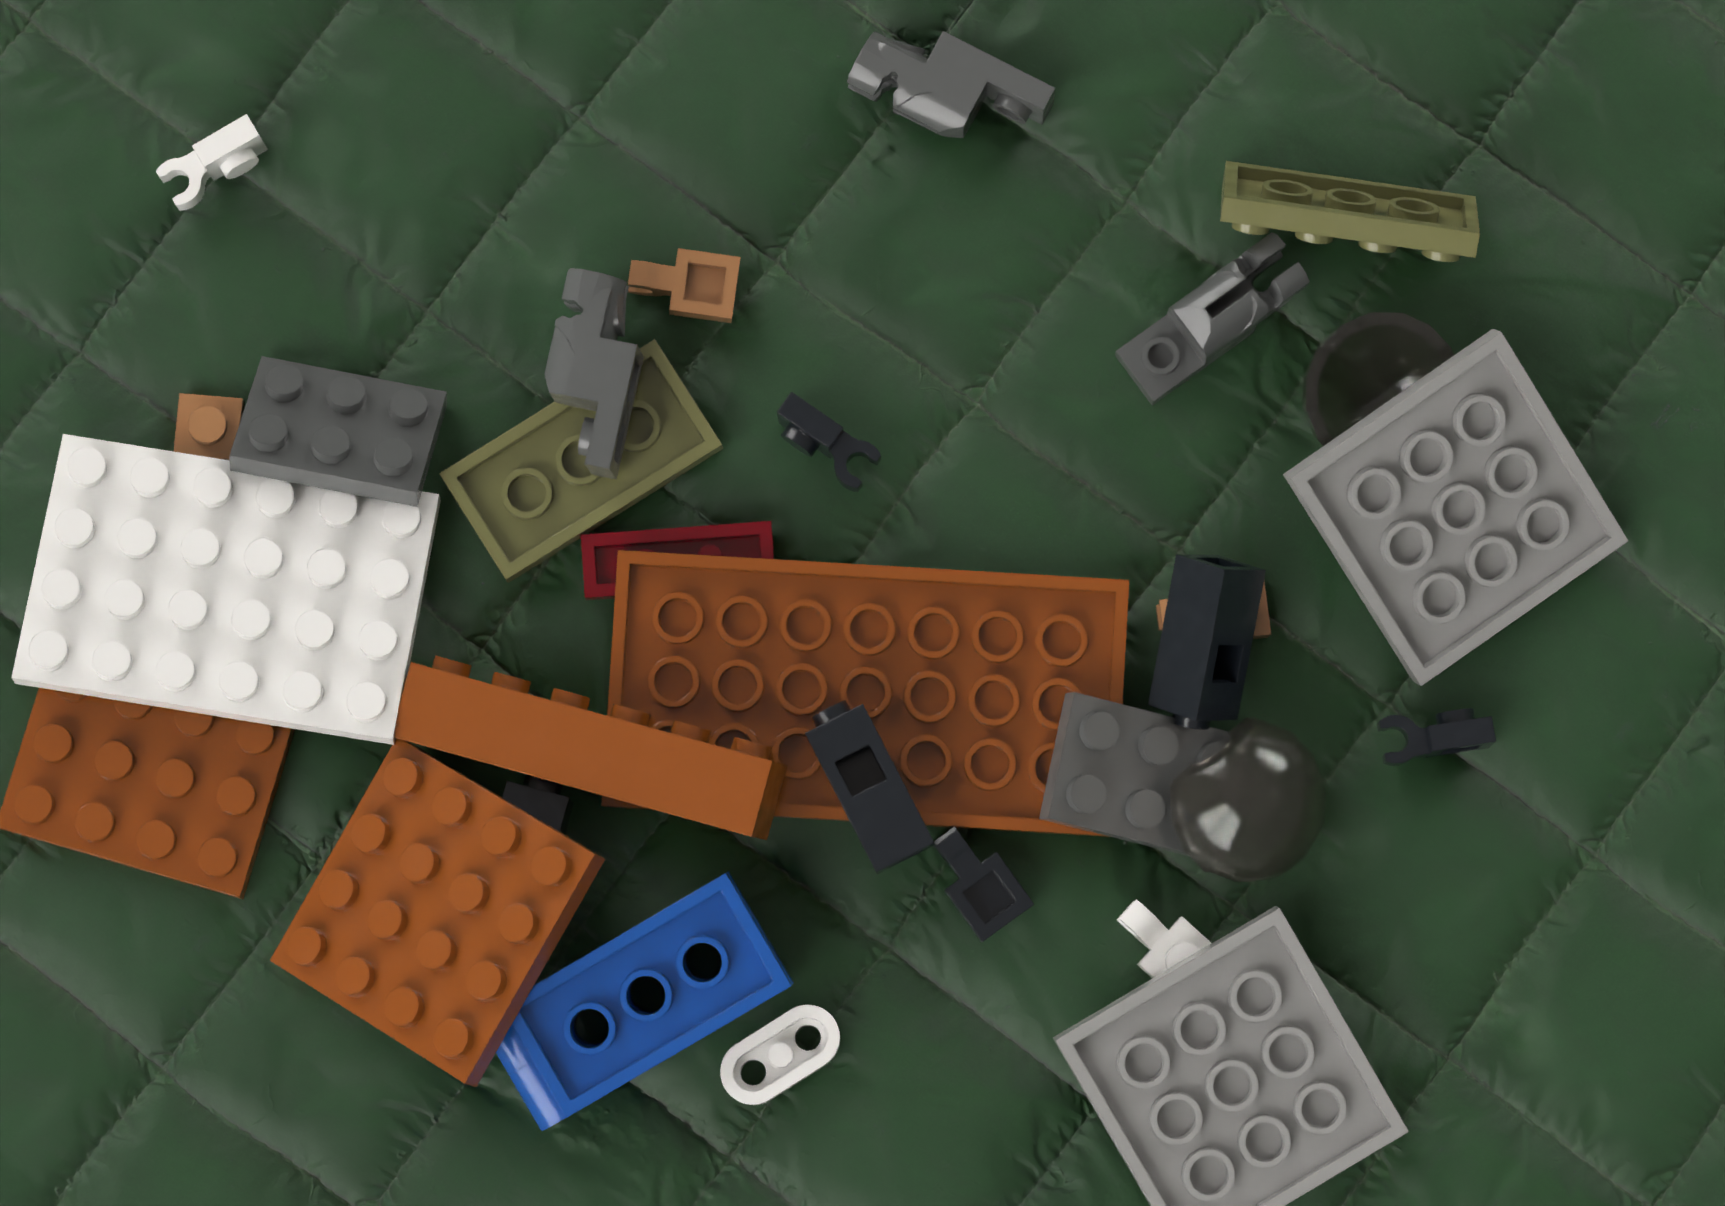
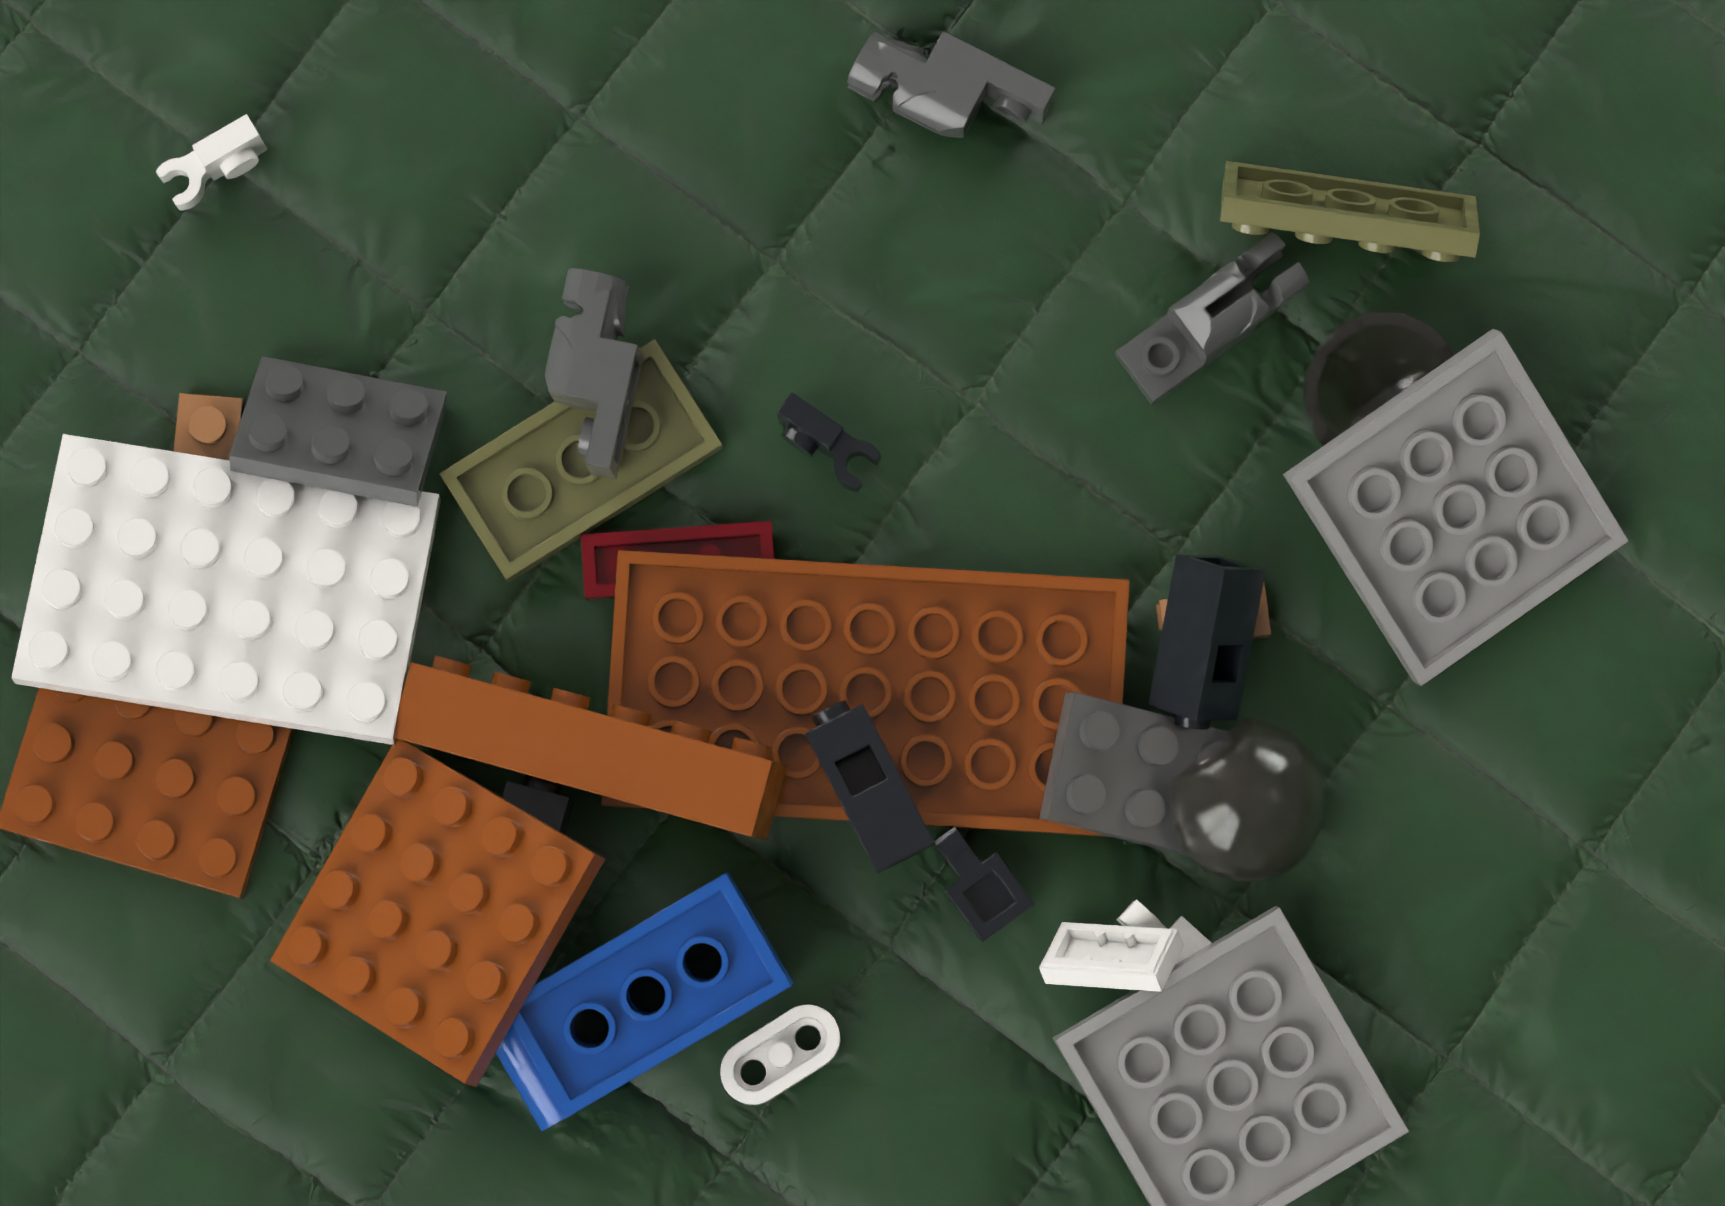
medium nougat plate [628,248,741,323] -> none
black plate [1377,708,1496,766] -> none
none -> white plate [1039,922,1184,992]

